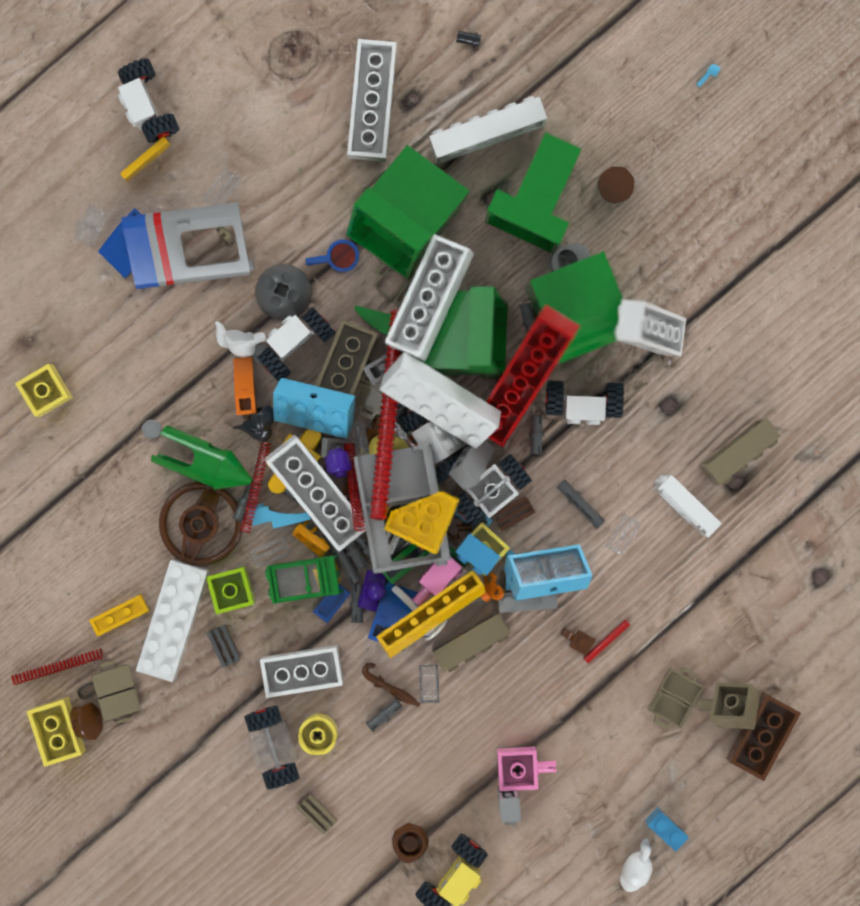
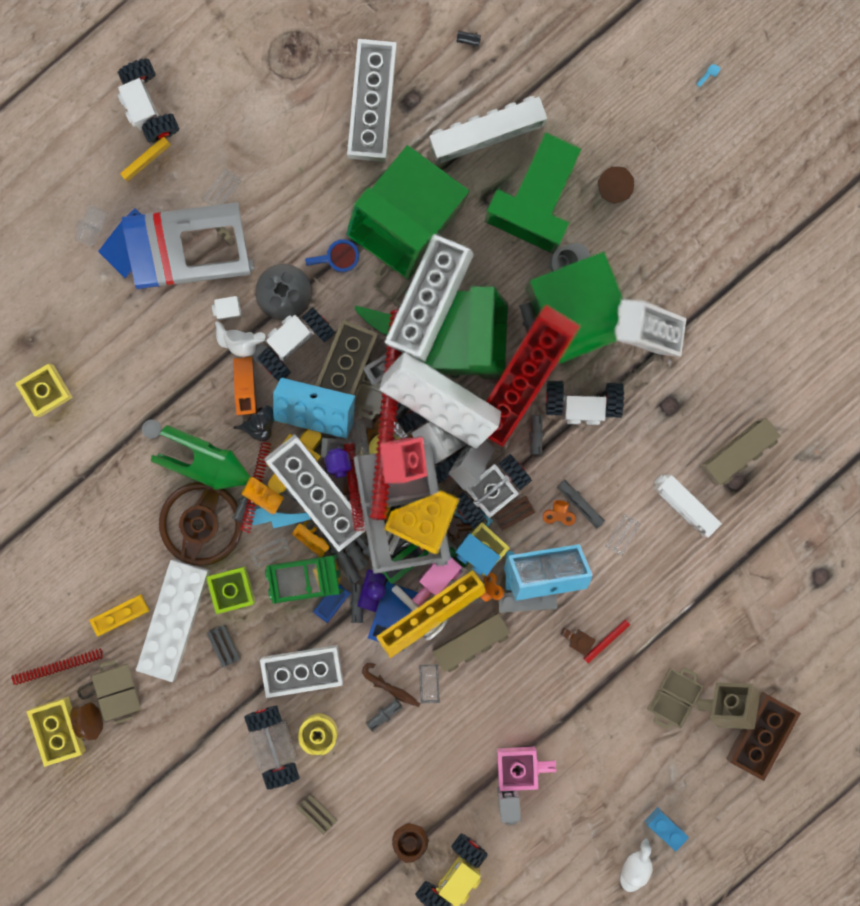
none -> white brick [212,296,242,320]
none -> light orange plate [241,477,284,515]
none -> coral brick [380,437,428,483]
none -> orange piece [543,500,576,526]

